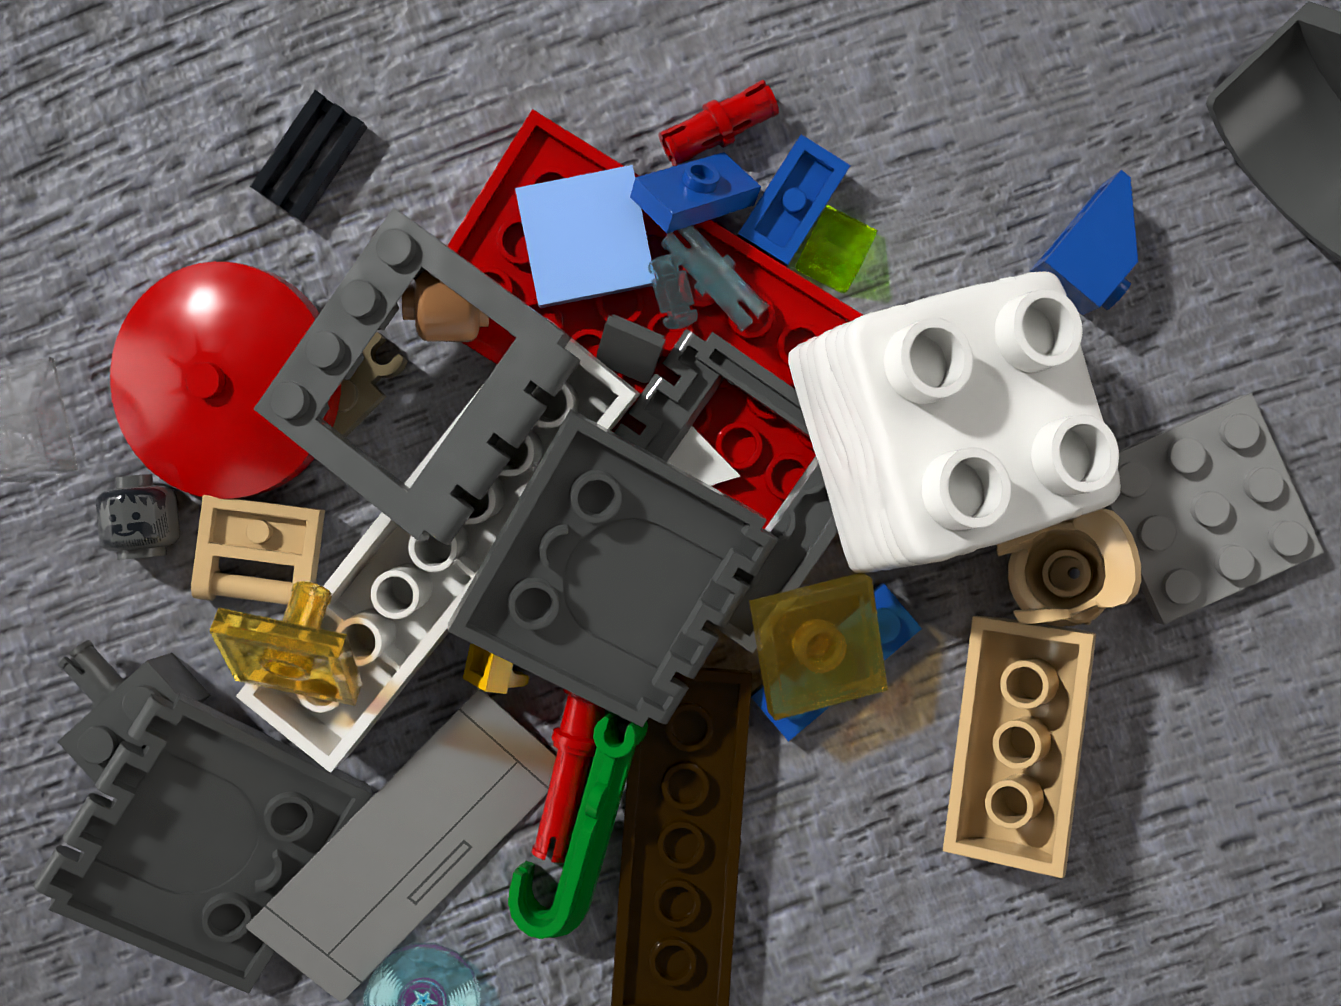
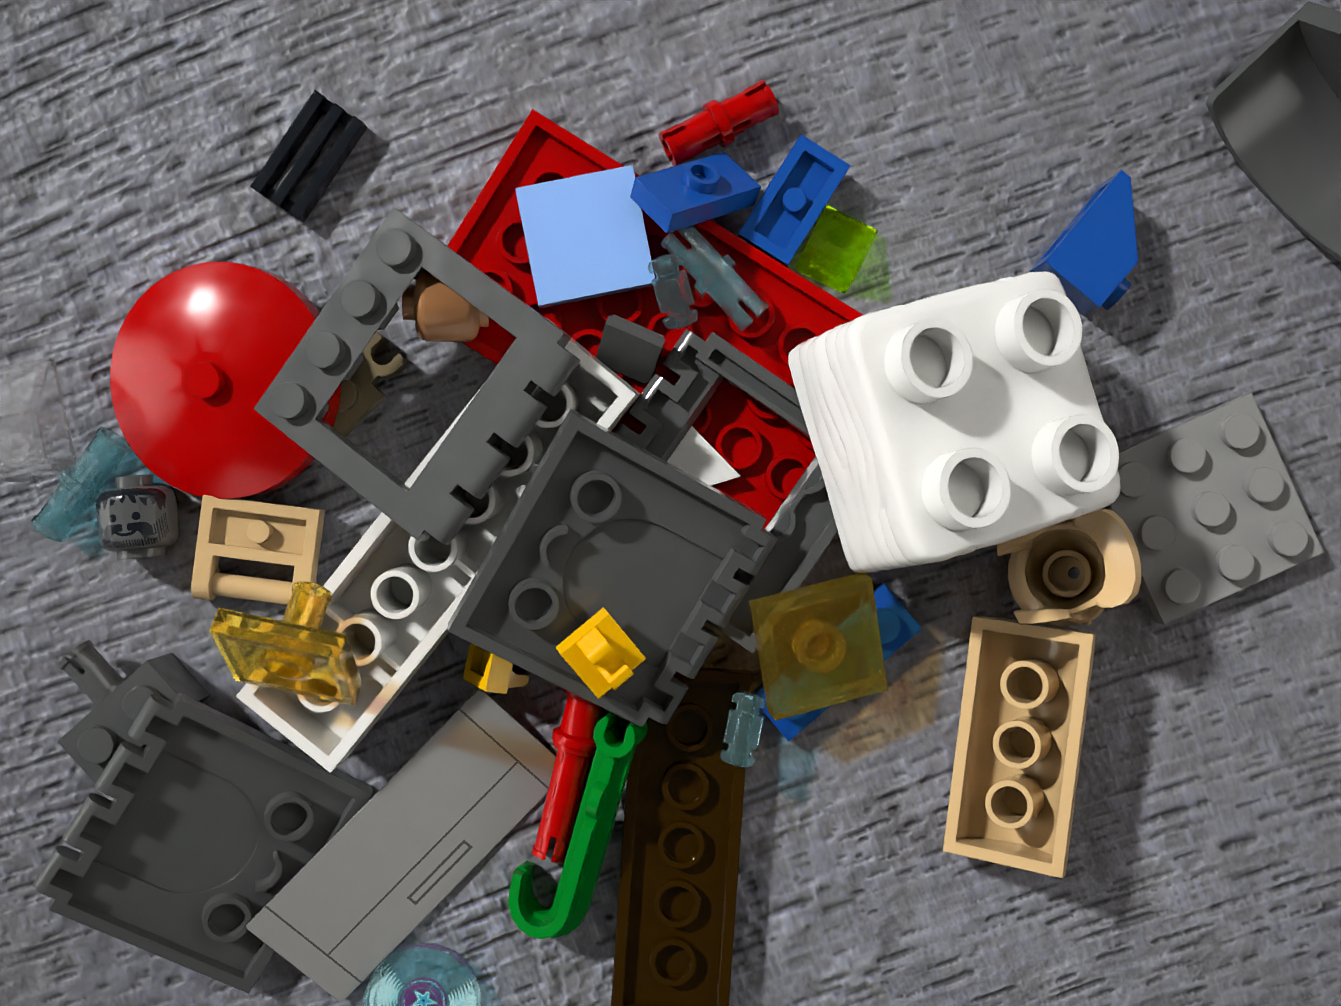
none -> clear light blue pin [31,427,132,542]
none -> yellow tile [556,607,646,699]
none -> clear light blue piece [720,692,767,767]

